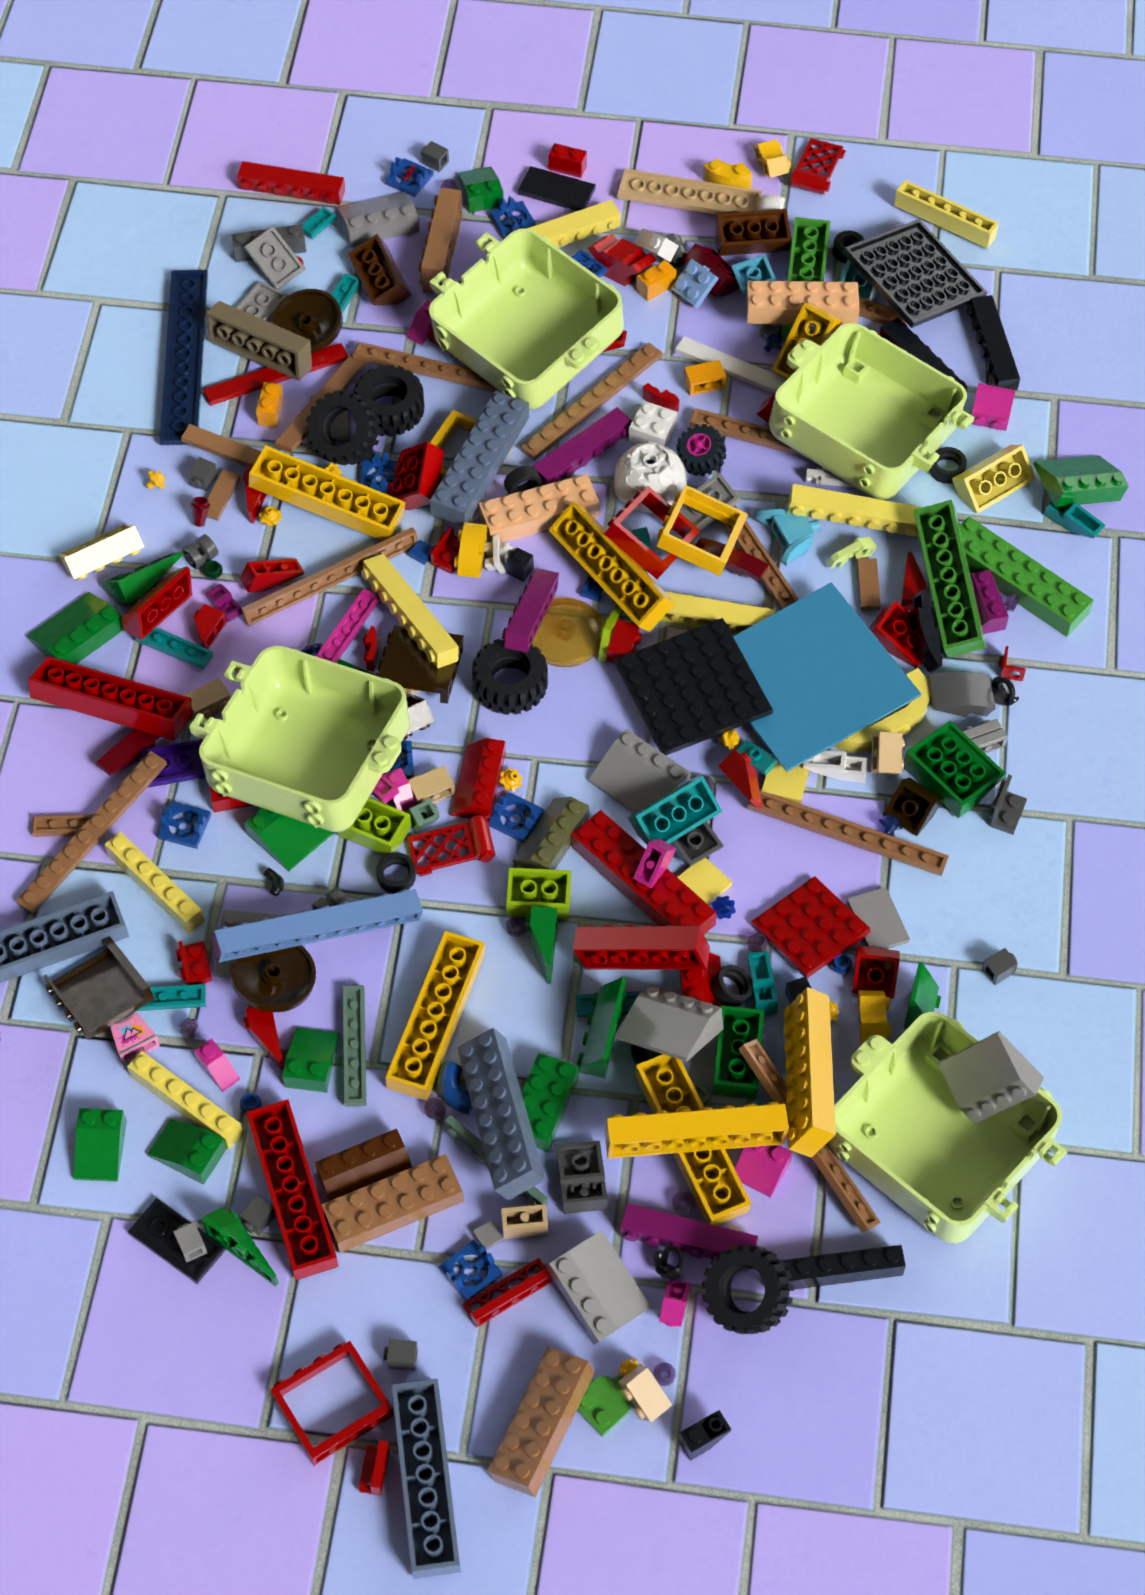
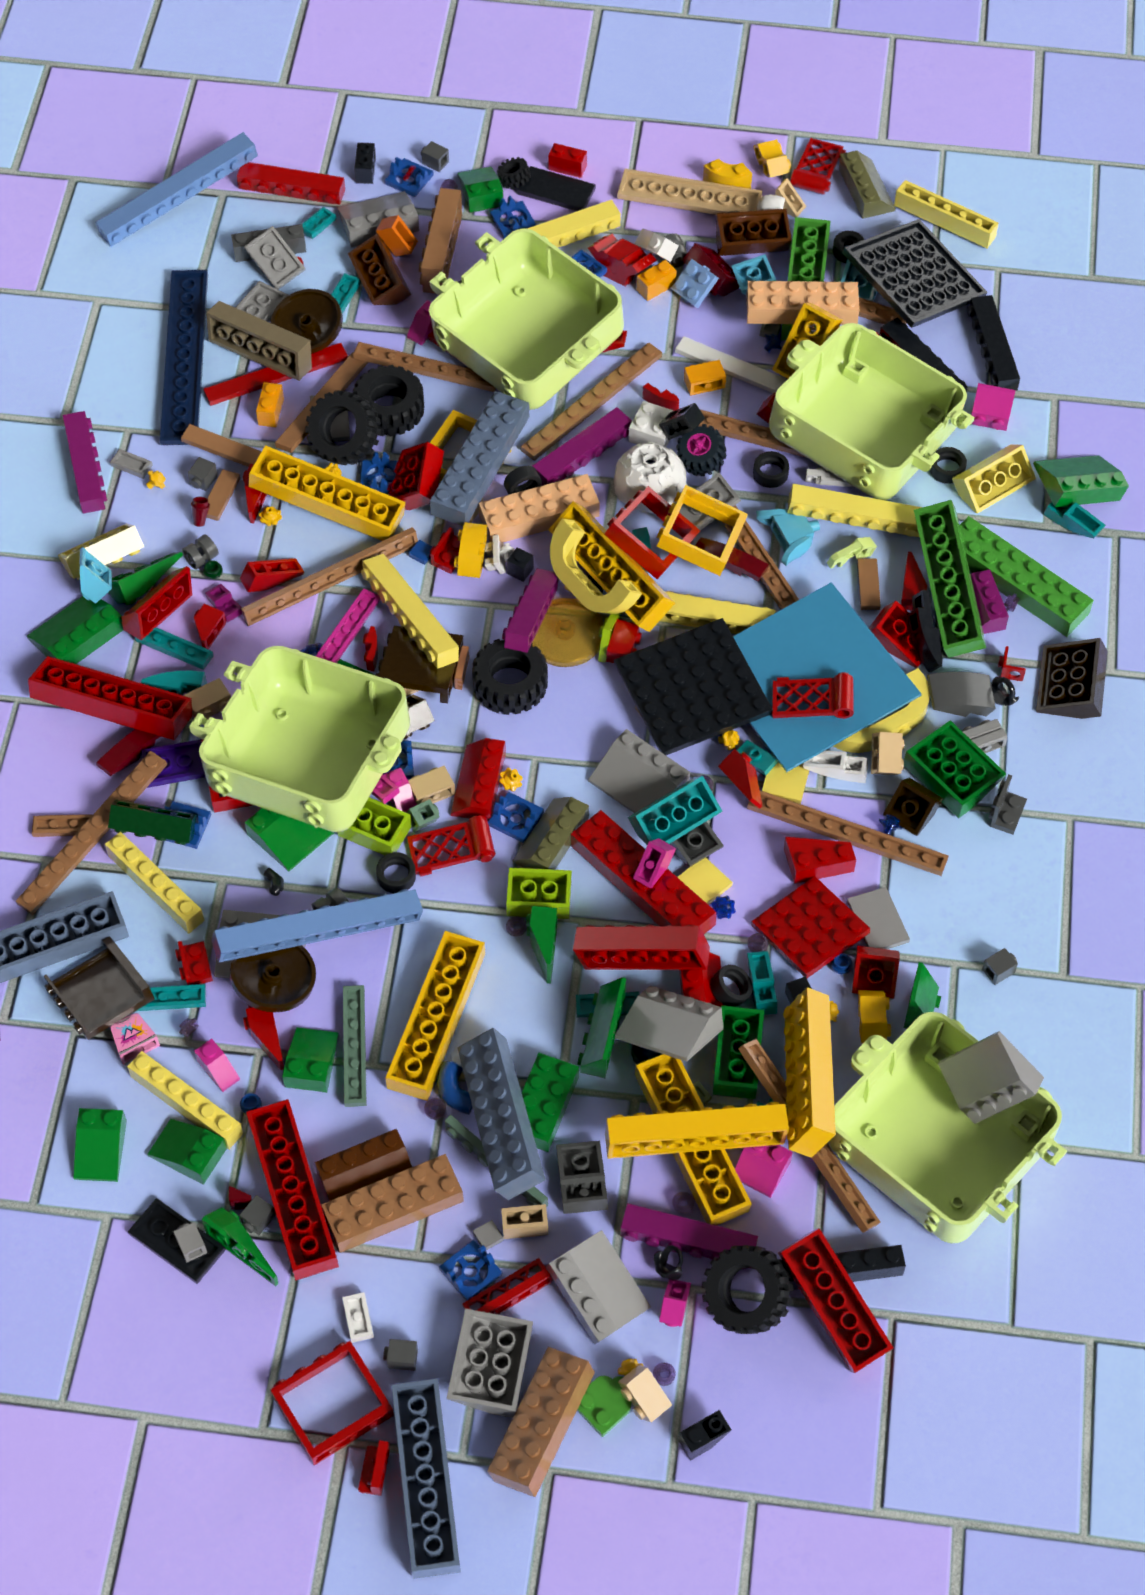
none -> magenta brick [63,411,108,514]
none -> medium azure slope [80,547,112,604]
none -> medium blue brick [96,132,258,247]
none -> dark green brick [108,800,197,845]
none -> light grey tile [110,449,153,479]
none -> teal slope [141,670,207,695]
none -> dark red slope [229,1186,252,1210]
none -> white plate [342,1292,374,1343]
none -> black brick [354,142,376,184]
none -> orange brick [376,215,418,257]
none -> light grey slope [447,1309,533,1418]
none -> nougat tile [454,646,470,690]
none -> black tyre [497,157,531,189]
none -> light yellow arch [550,518,642,614]
none -> black brick [659,403,705,440]
none -> black tyre [753,451,790,488]
none -> red piece [772,672,854,719]
none -> tan slope [775,178,807,218]
none -> red brick [778,1228,893,1373]
none -> red wedge [784,837,856,884]
none -> olive slope [839,150,896,219]
none -> dark brown slope [1036,638,1108,719]

